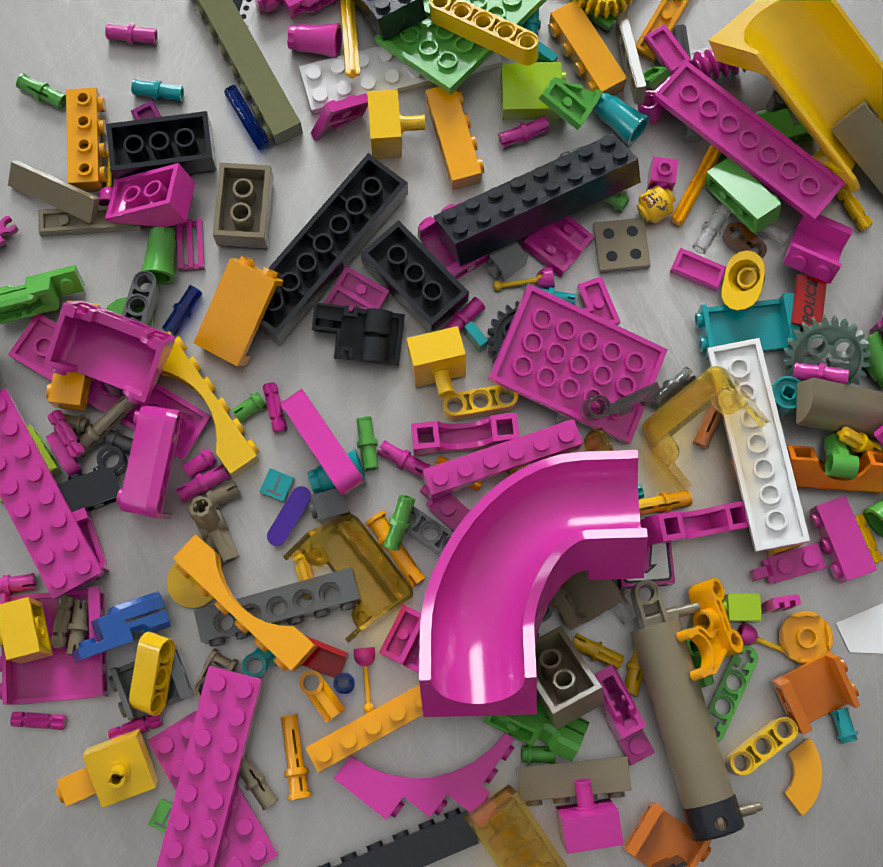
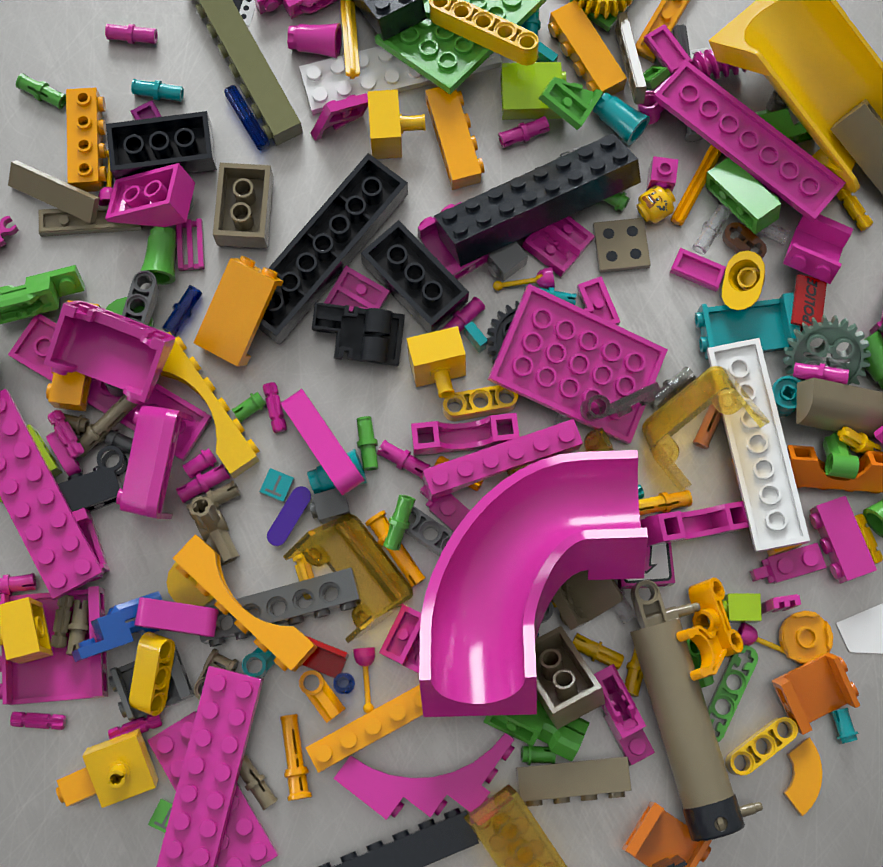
dark pink brick [556,778,624,854] -> none
none -> dark pink beam [134,598,219,637]

